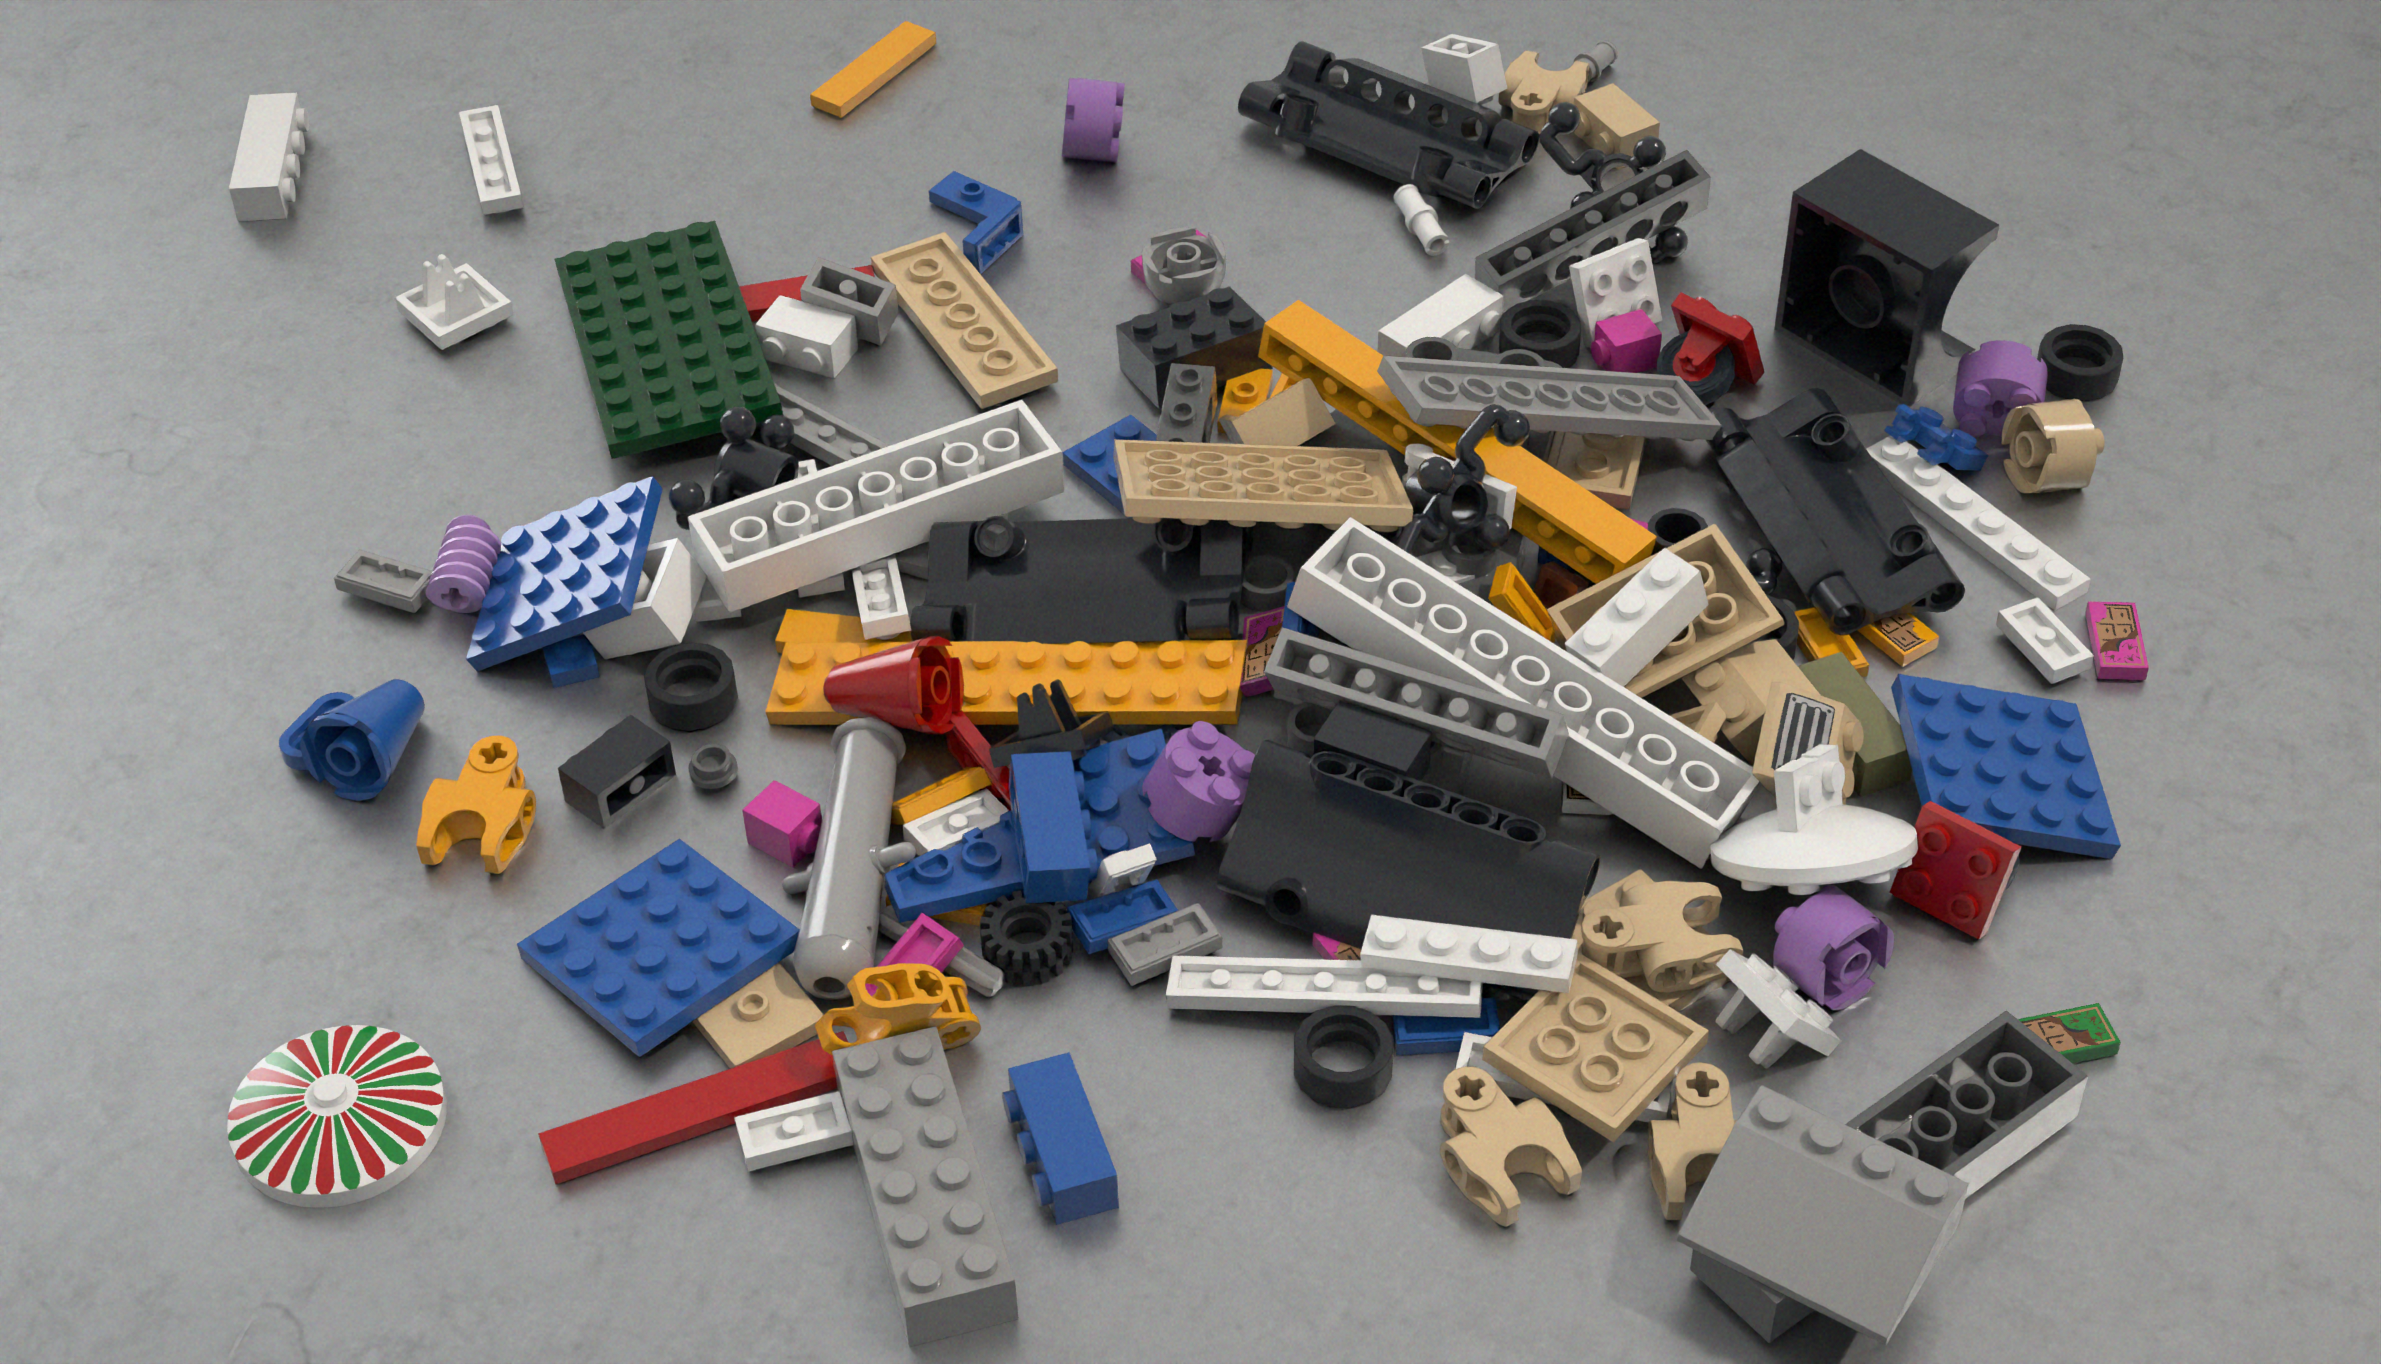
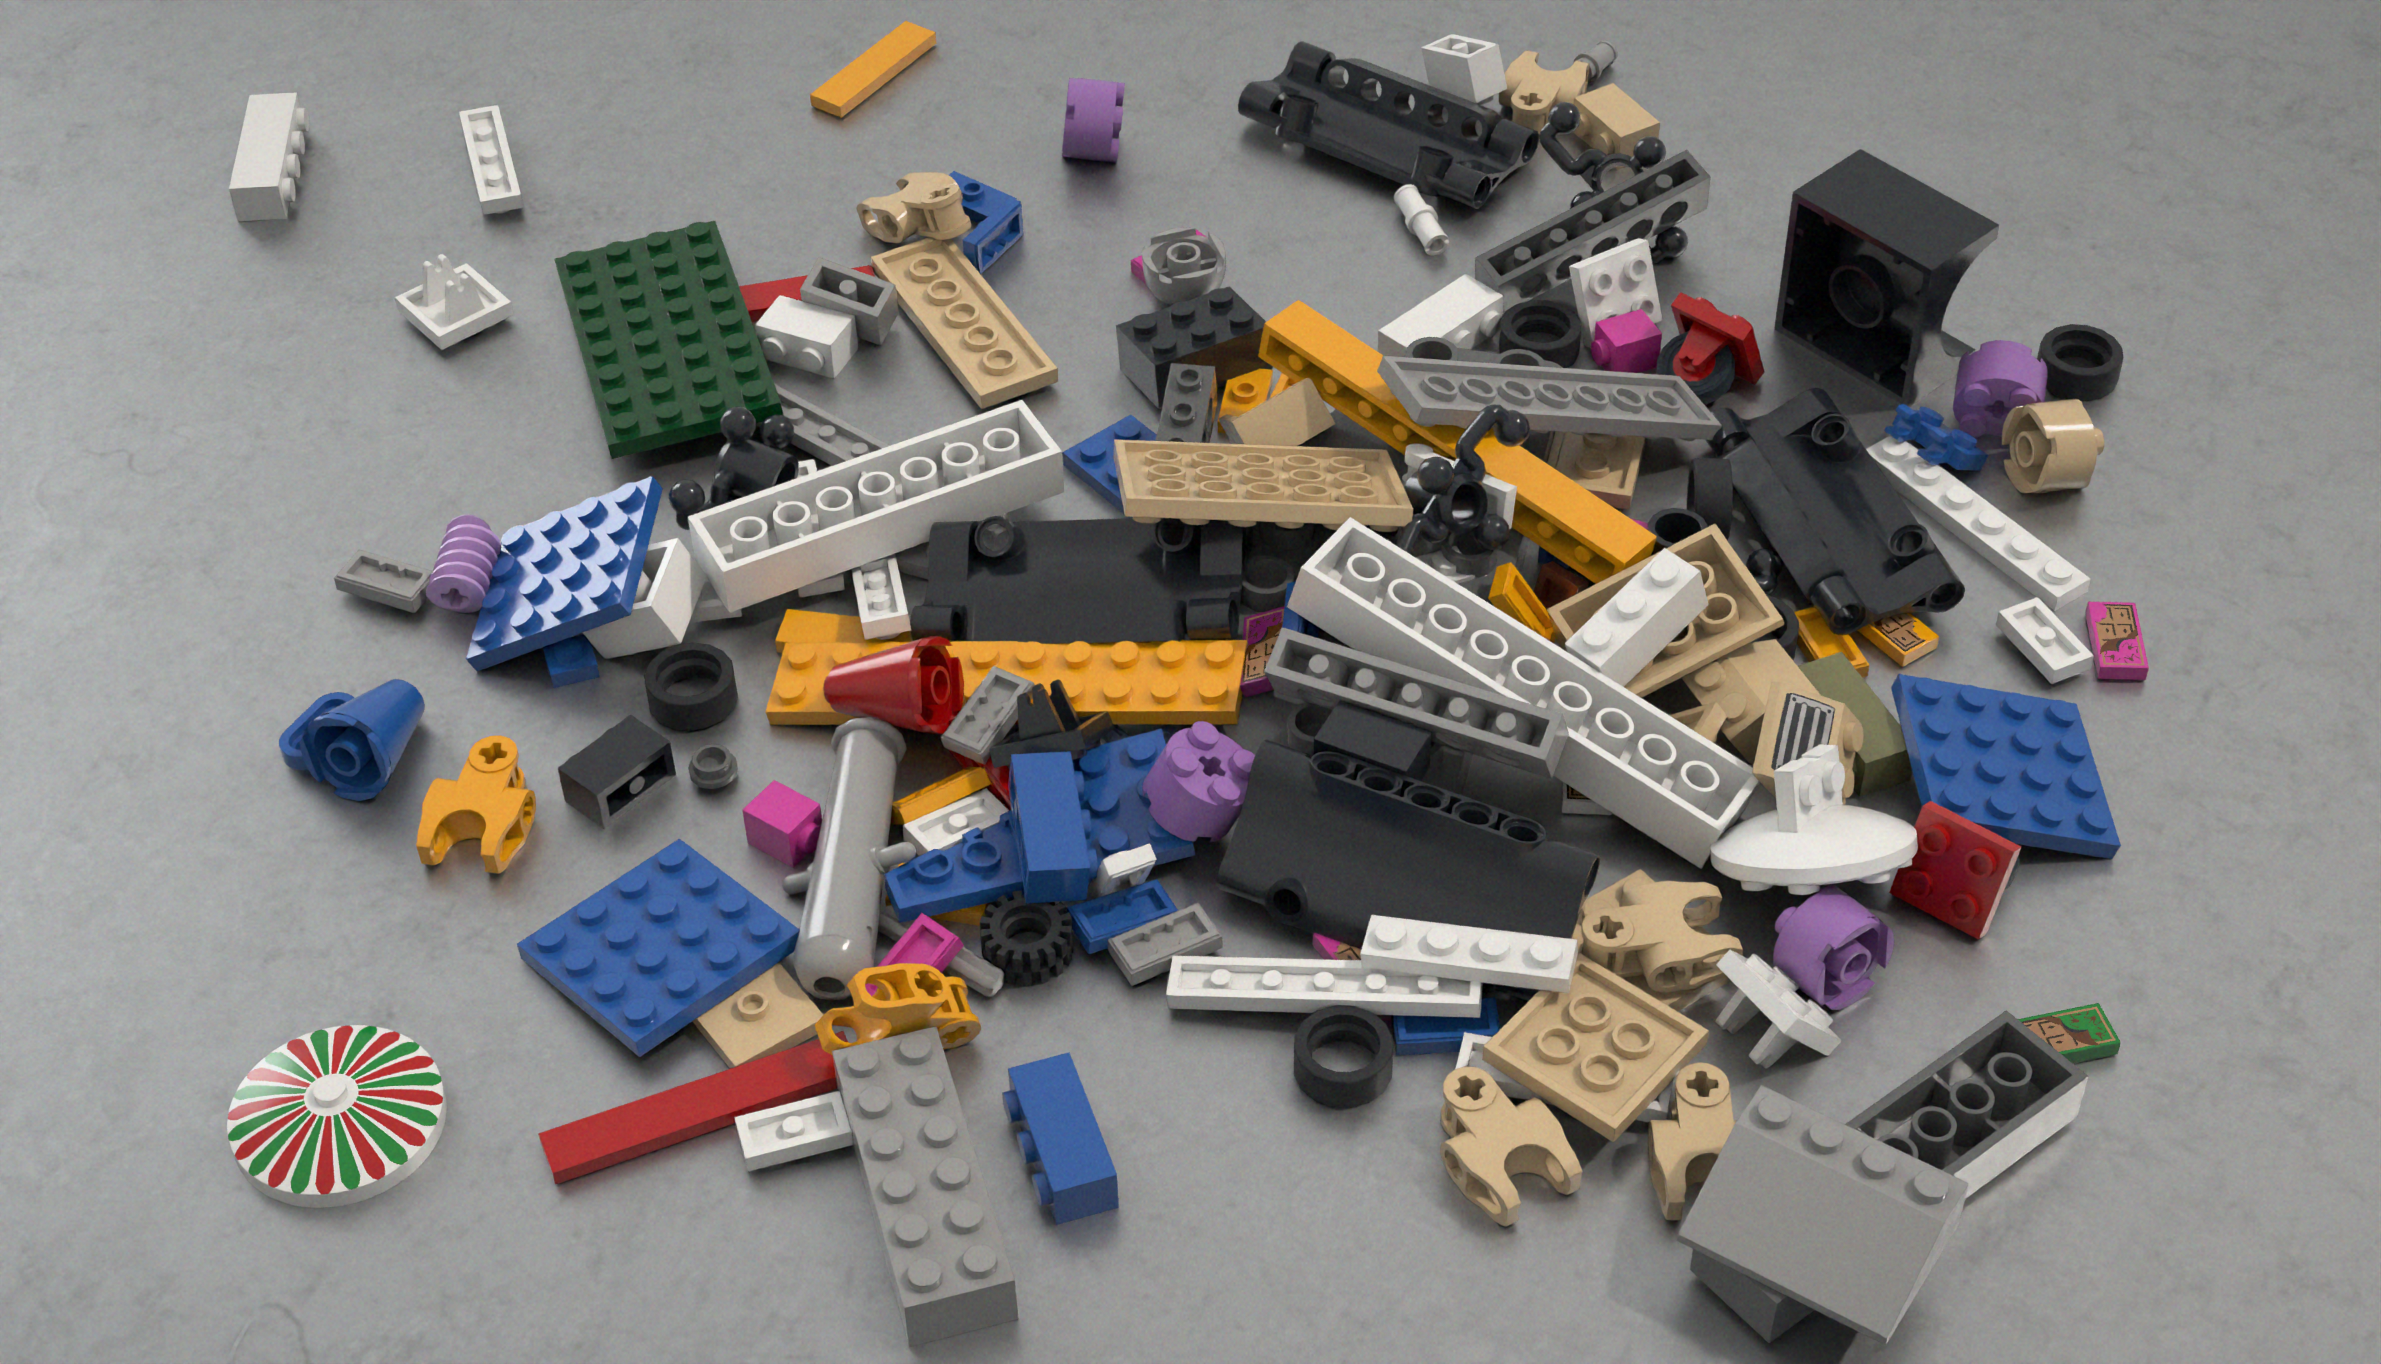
none -> tan piece [856,172,972,243]
none -> light grey plate [941,666,1034,765]
none -> black tyre [1686,458,1733,541]

